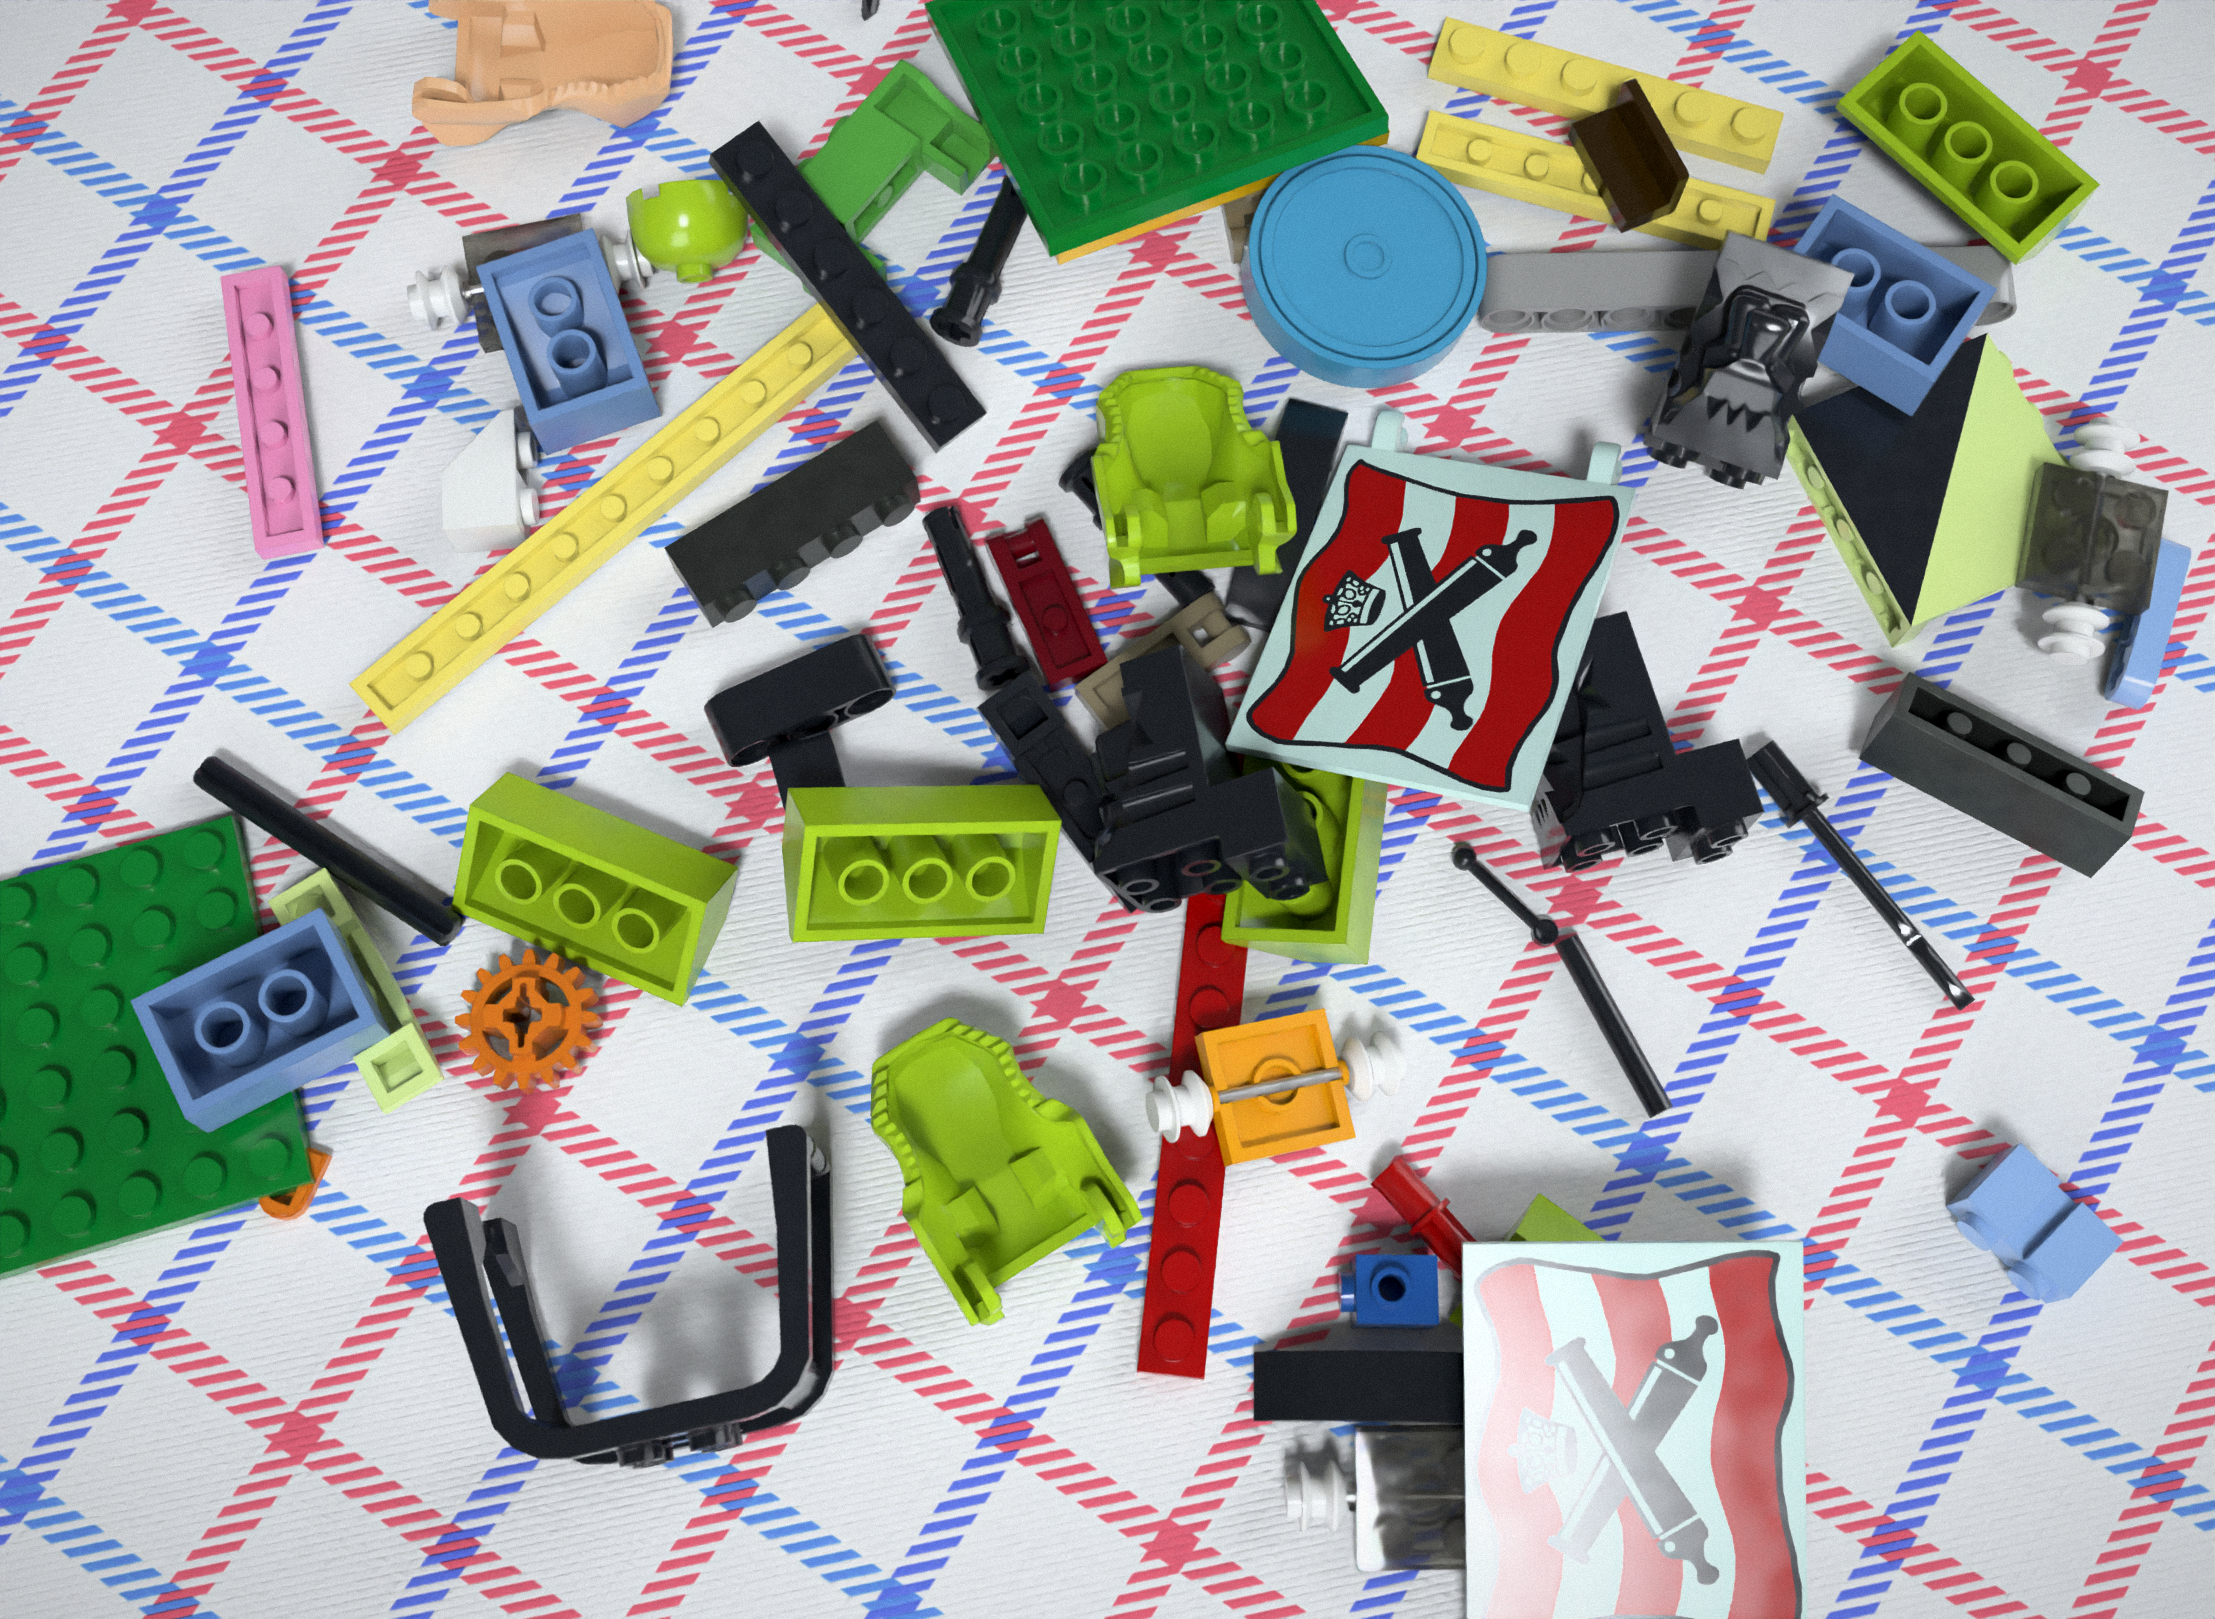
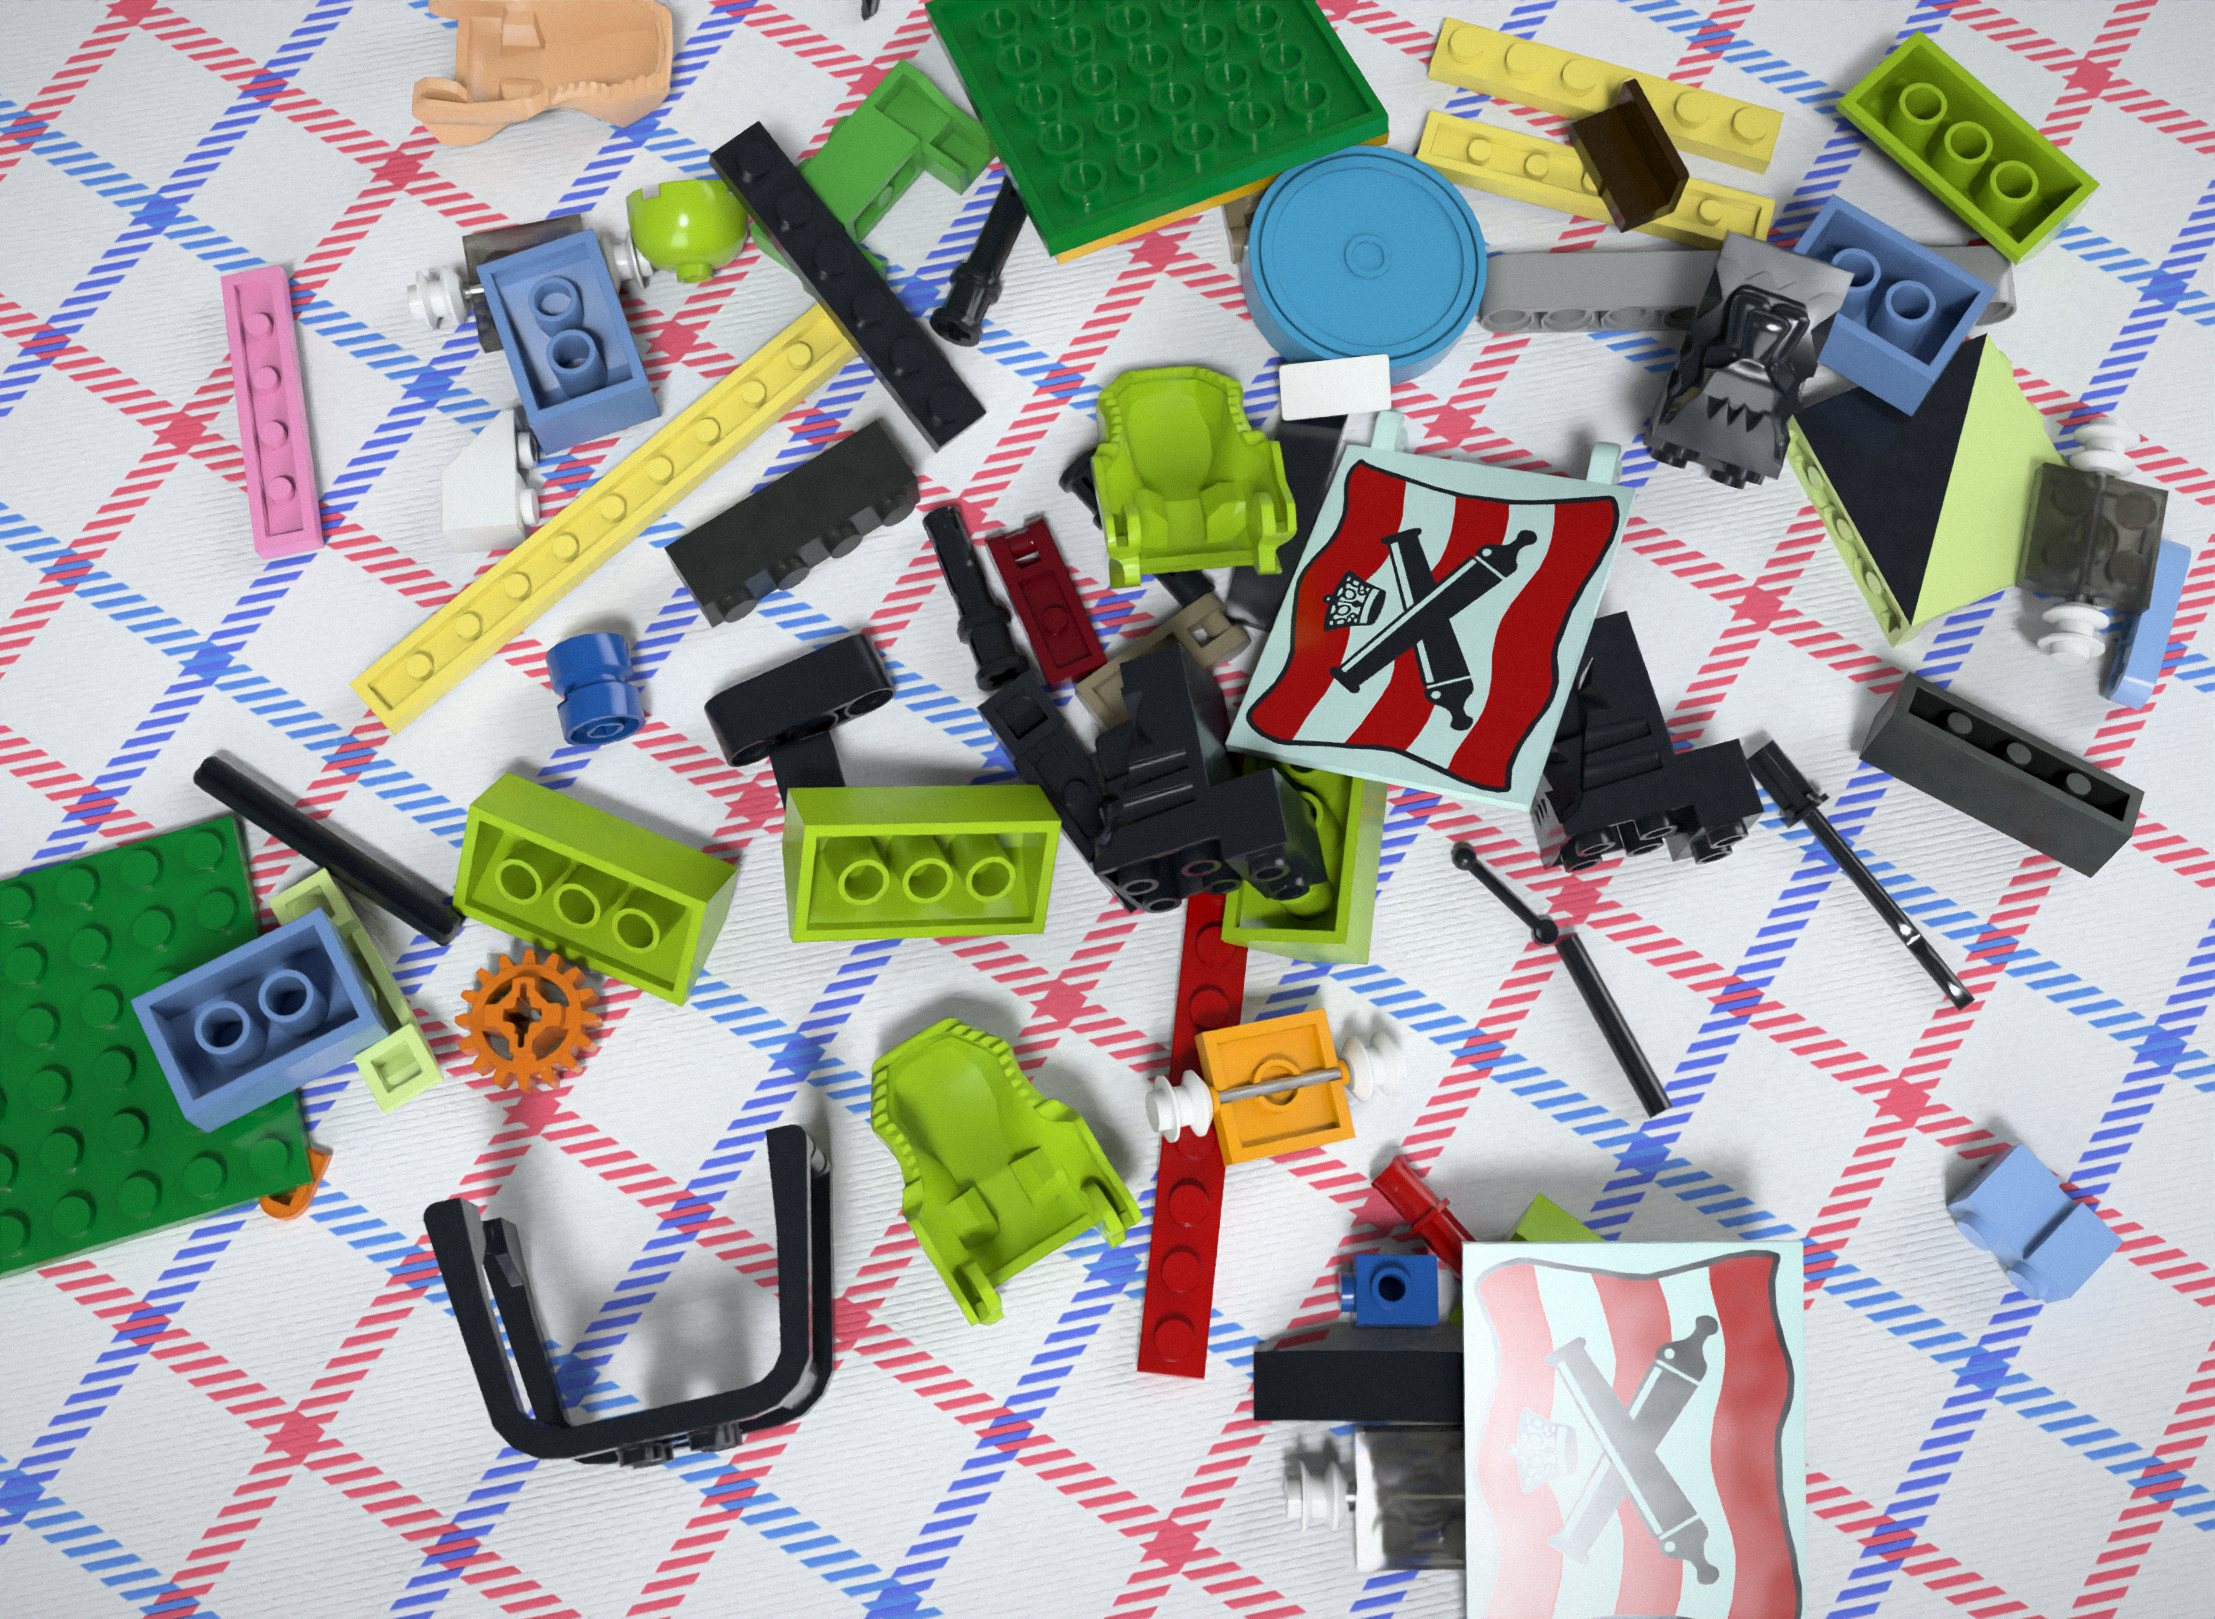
none -> blue wheel [545,632,646,747]
none -> white sticker [1279,354,1391,421]

